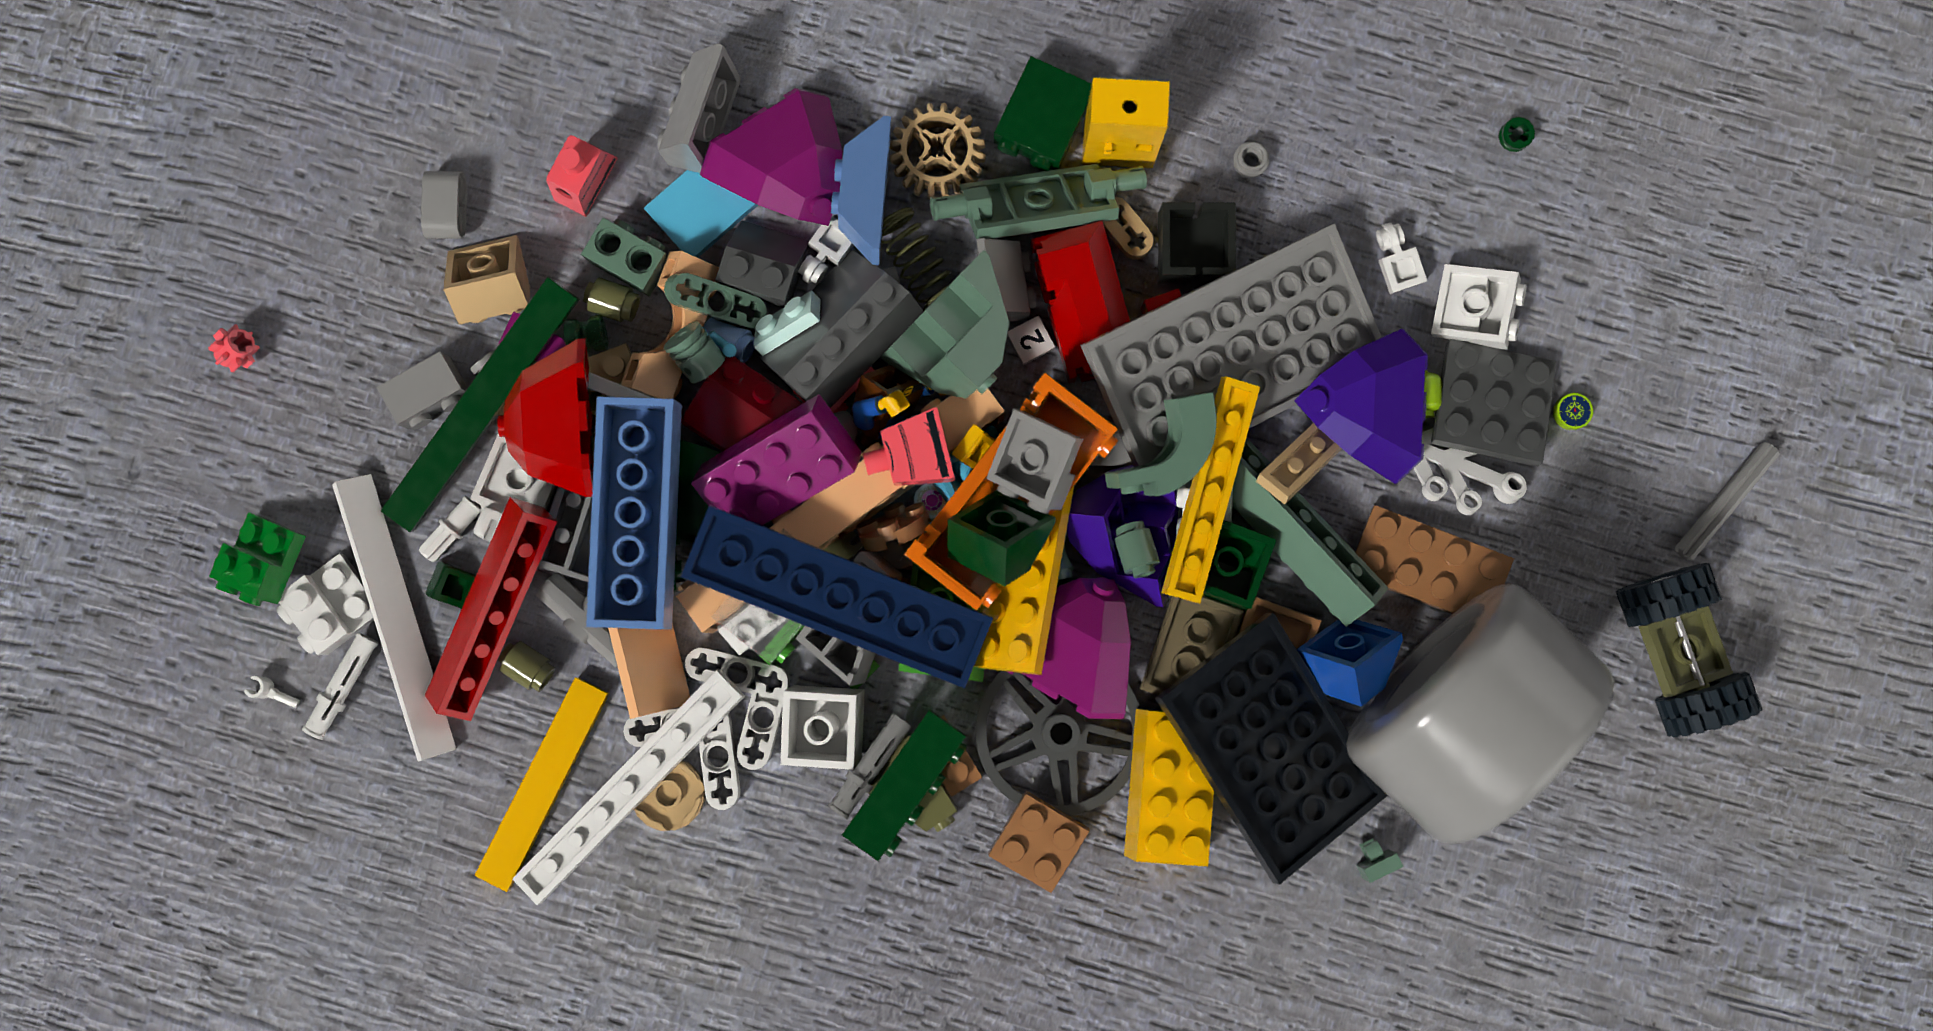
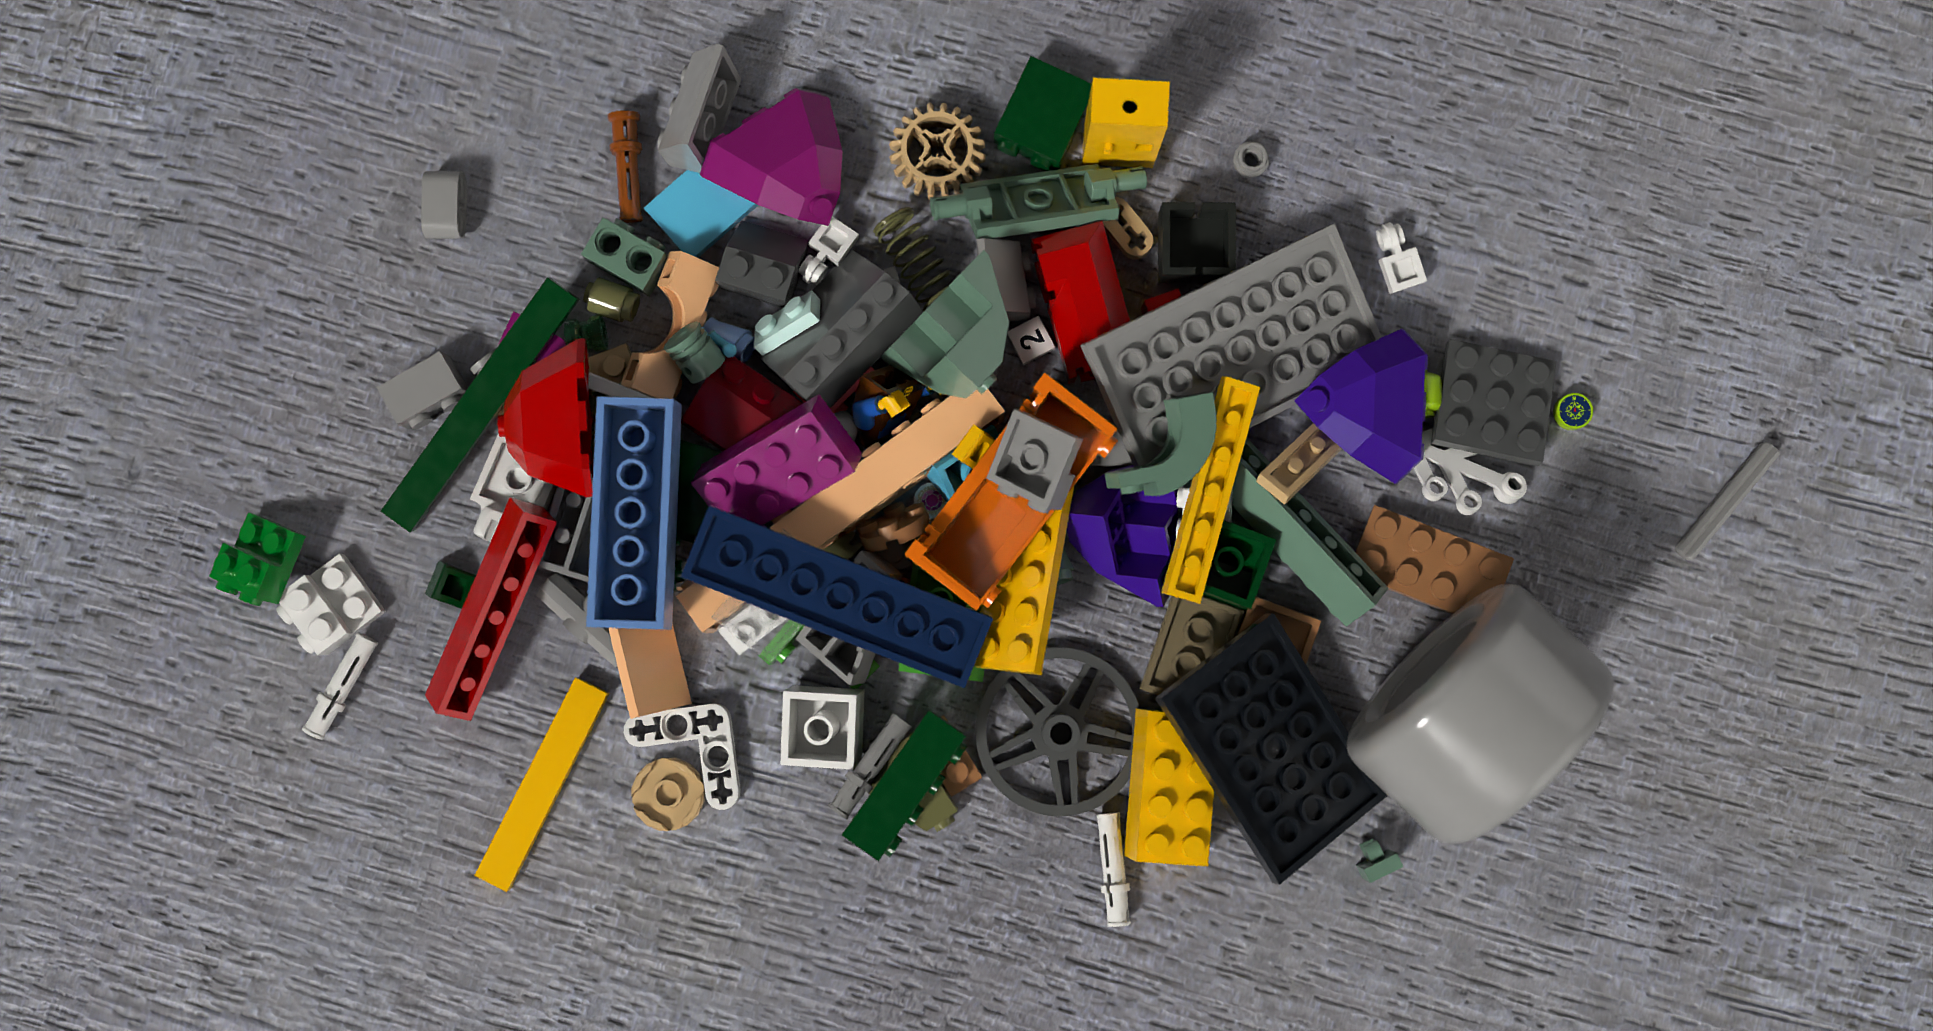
coral gear [208,324,260,372] -> none
white hand [244,676,300,708] -> none
white tile [332,474,456,762] -> none
white axle [419,496,481,562] -> none
tan slope [443,235,530,325] -> none
olive brick [498,641,556,692] -> none
white plate [512,670,745,905] -> none
coral torso [546,135,618,217] -> none
sand green beam [664,273,767,328] -> none
white beam [685,648,790,770] -> none
medium blue wedge [831,116,891,265] -> none
coral torso [863,407,955,486] -> none
dark green slope [947,490,1056,587] -> none
medium nougat plate [988,791,1090,893] -> none
magenta brick [1006,577,1131,719] -> none
sand green brick [1114,521,1160,578] -> none
blue slope [1296,619,1403,707] -> none
white plate [1431,264,1526,350] -> none
dark green bush [1498,117,1535,152] -> none
black plate [1615,563,1763,737] -> none
none -> dark orange pin [608,110,643,223]
none -> white pin [1096,812,1131,927]

